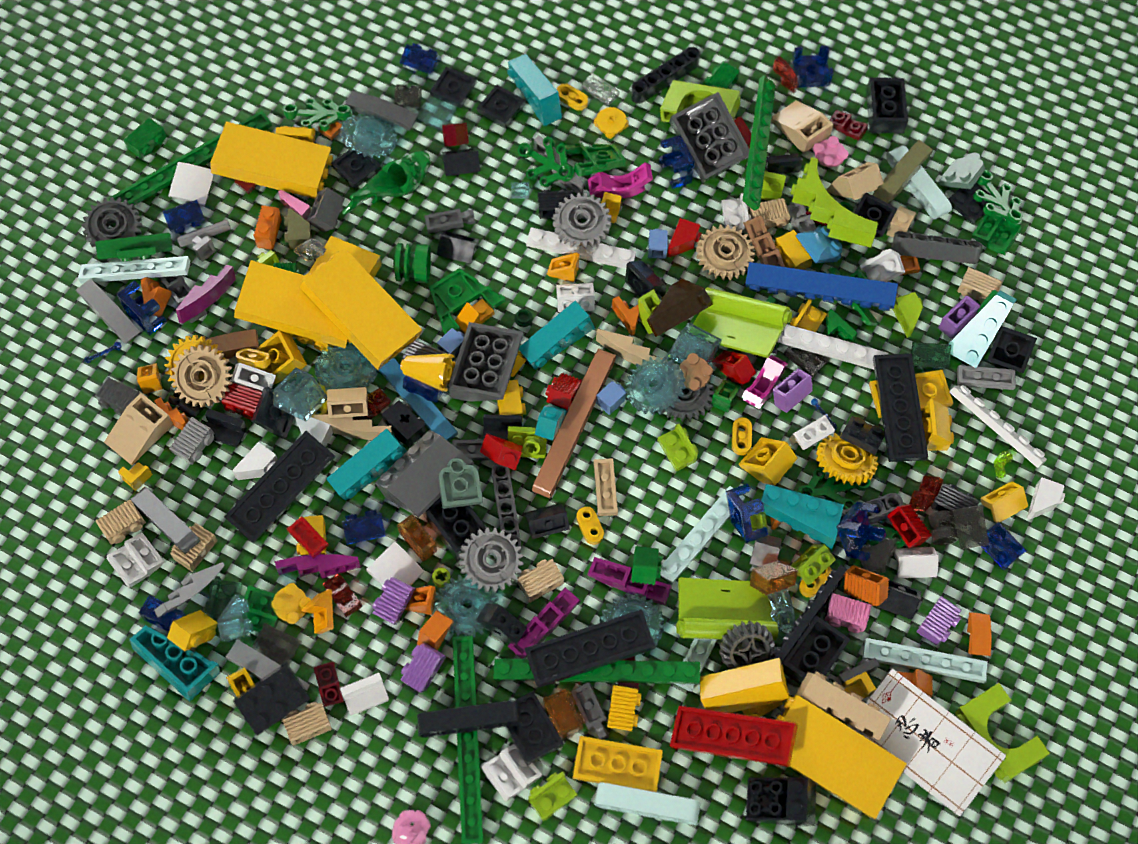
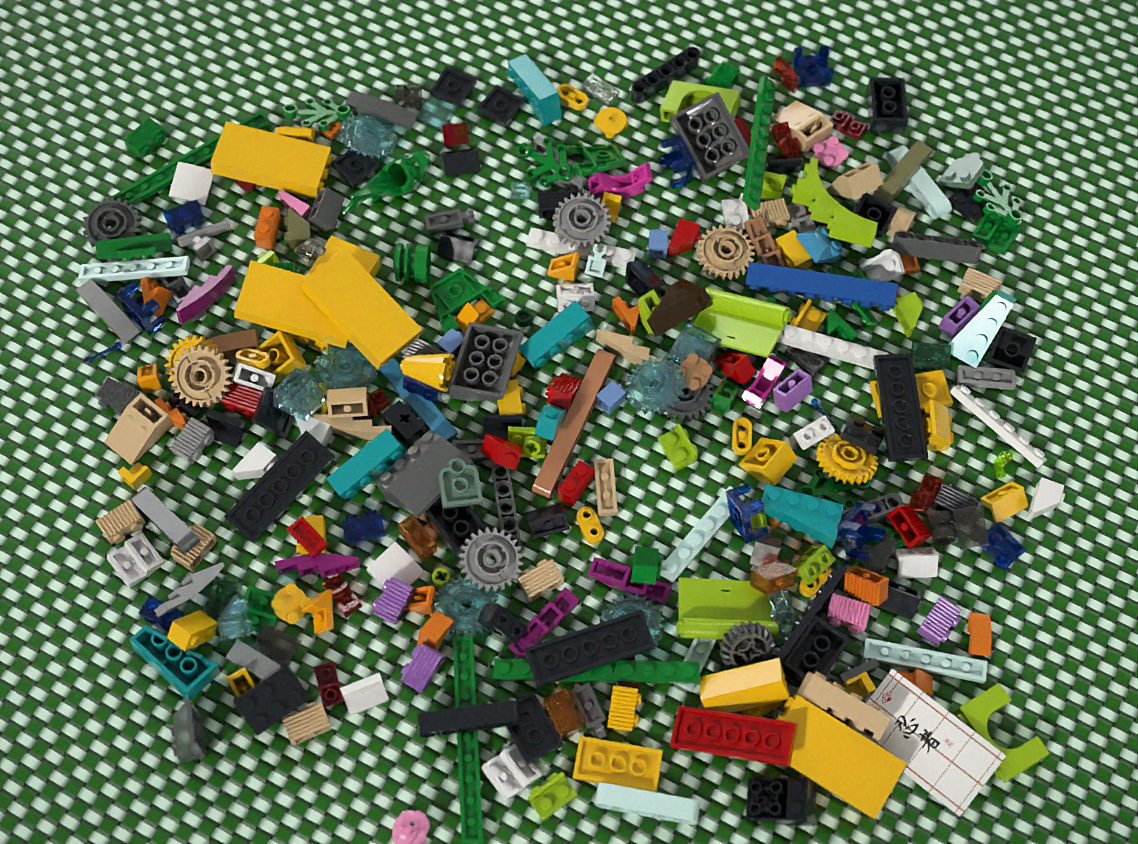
clear blue bracket [399,43,441,75] -> none
none -> dark grey slope [171,701,207,762]
none -> red brick [558,460,595,507]
none -> light aqua plate [585,244,607,278]
none -> clear red slope [770,121,801,159]

